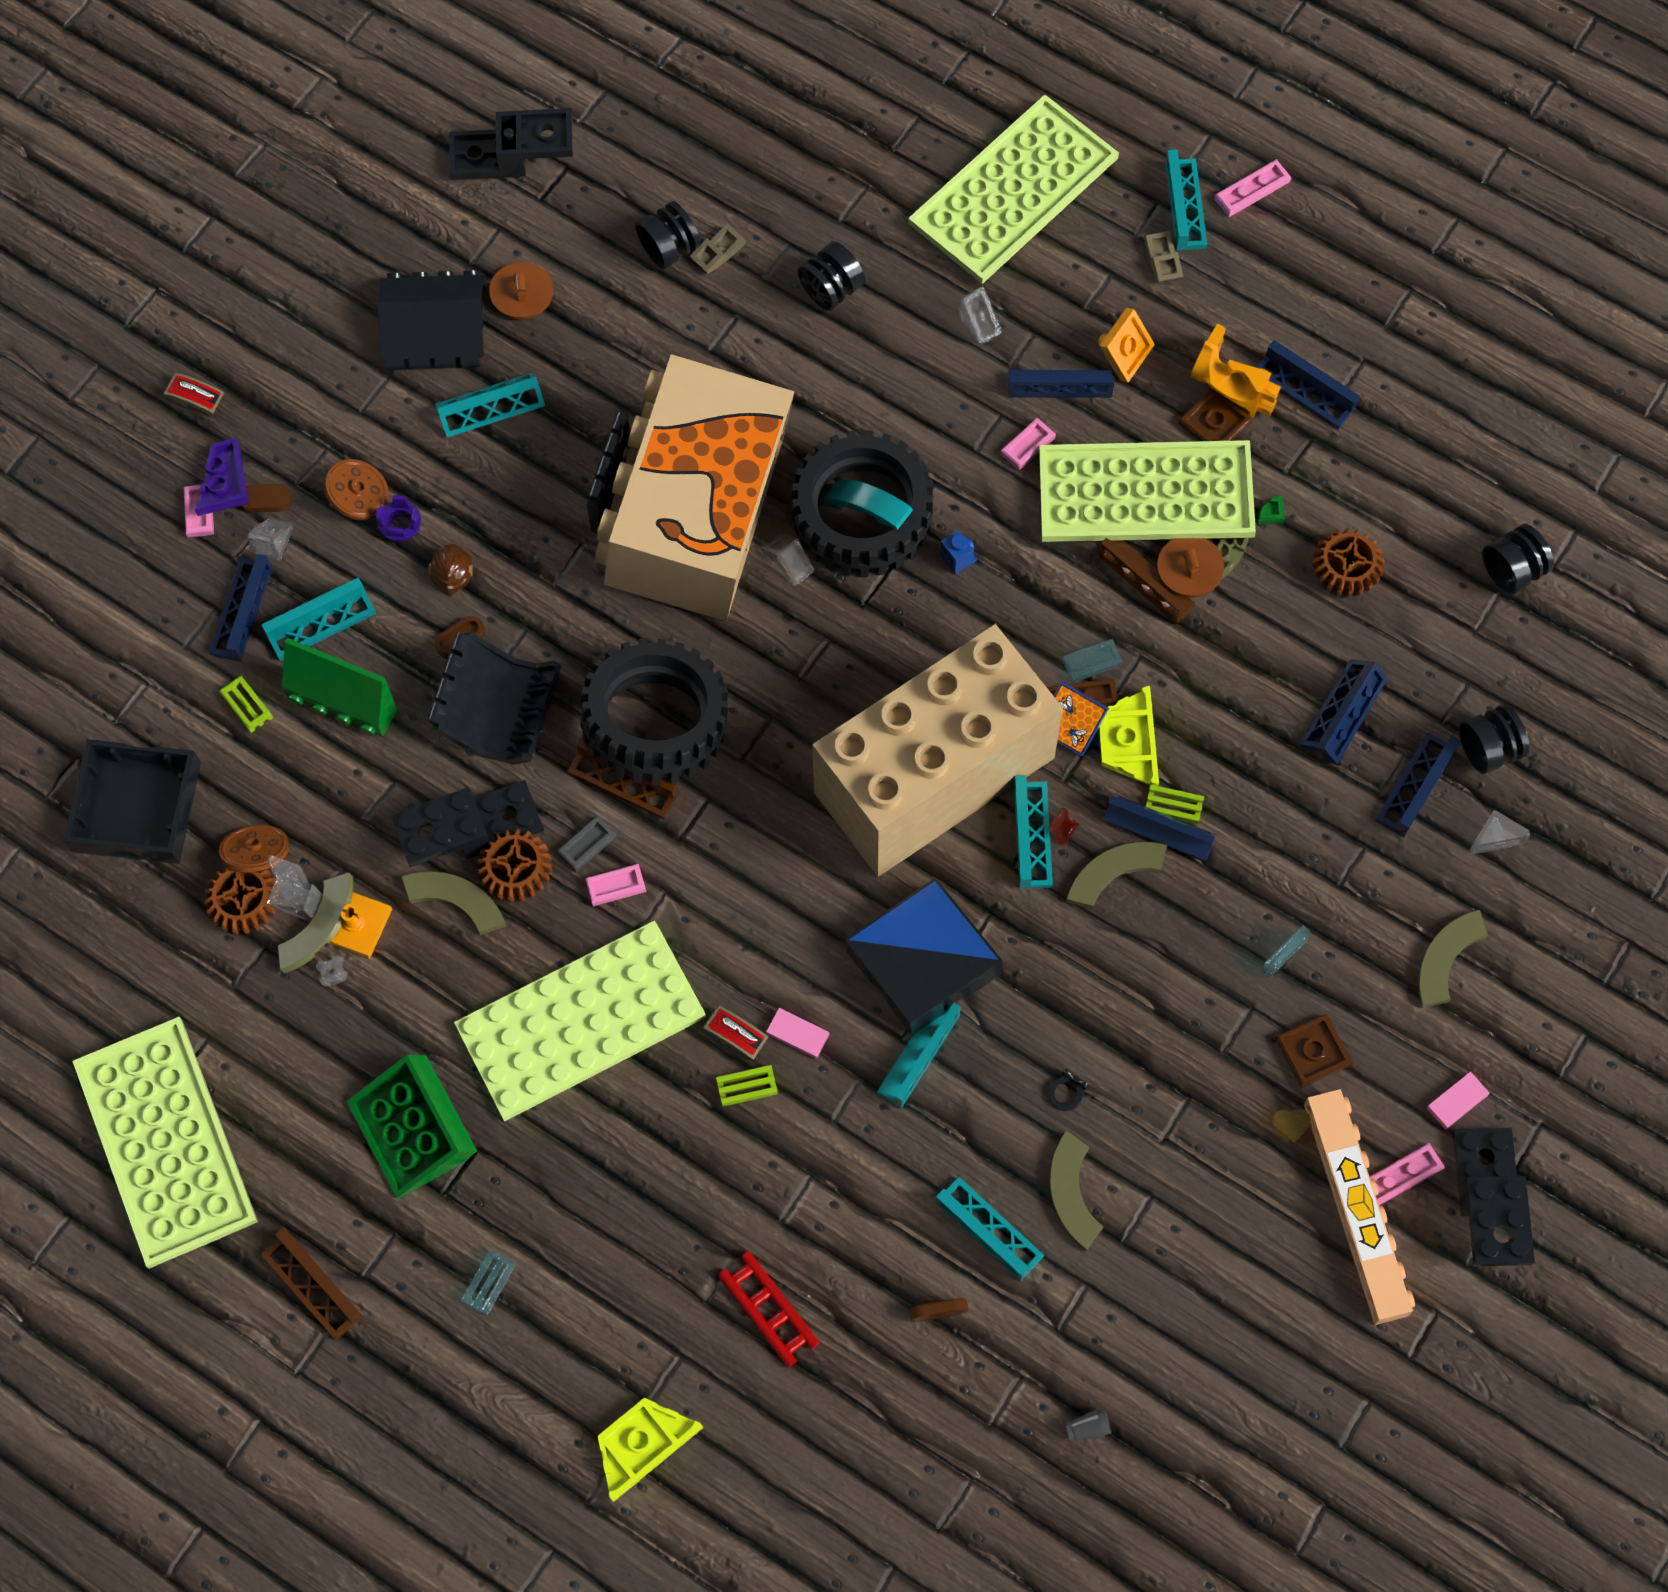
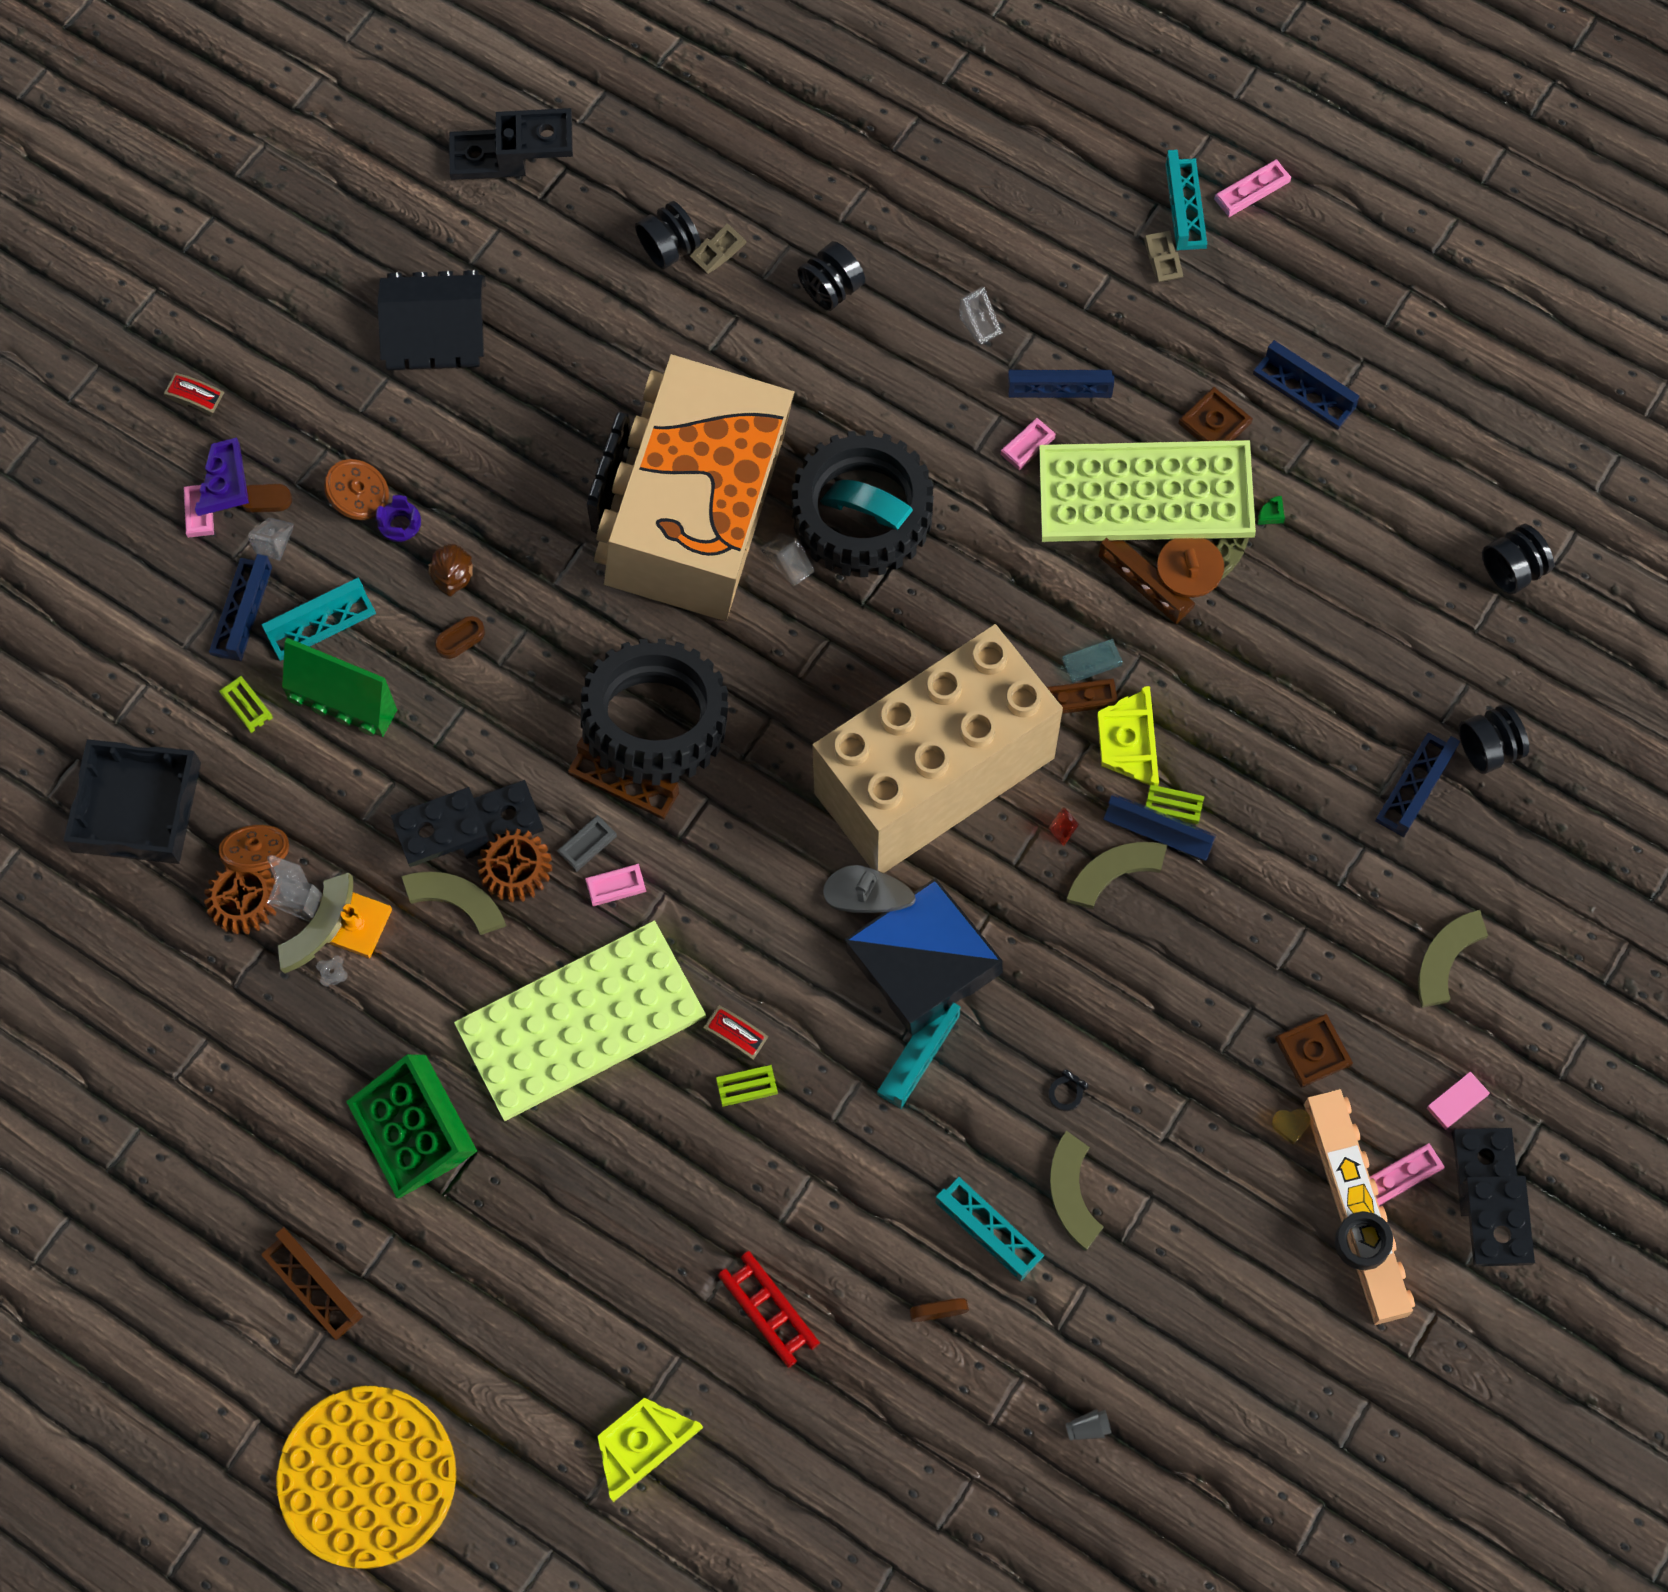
yellowish green plate [73,1017,258,1269] -> none
black hinge [427,632,562,765] -> none
teal fence [435,372,545,438] -> none
clear light blue tile [461,1250,516,1316] -> none
dark orange shield [489,262,553,320] -> none
bright pink tile [766,1008,829,1059] -> none
yellowish green plate [908,95,1119,284] -> none
blue brick [940,530,977,574] -> none
teal fence [1014,775,1053,889] -> none
tile [1054,682,1110,756] -> none
light orange tile [1098,308,1155,382] -> none
light orange hips [1190,323,1281,418] -> none
clear light blue tile [1261,925,1310,977] -> none
dark blue fence [1300,659,1388,764] -> none
dark orange gear [1312,527,1385,598] -> none
clear slope [1469,810,1530,855] -> none
none -> yellow tile [276,1386,456,1569]
none -> dark grey shield [823,865,916,913]
none -> black tyre [1335,1211,1393,1271]

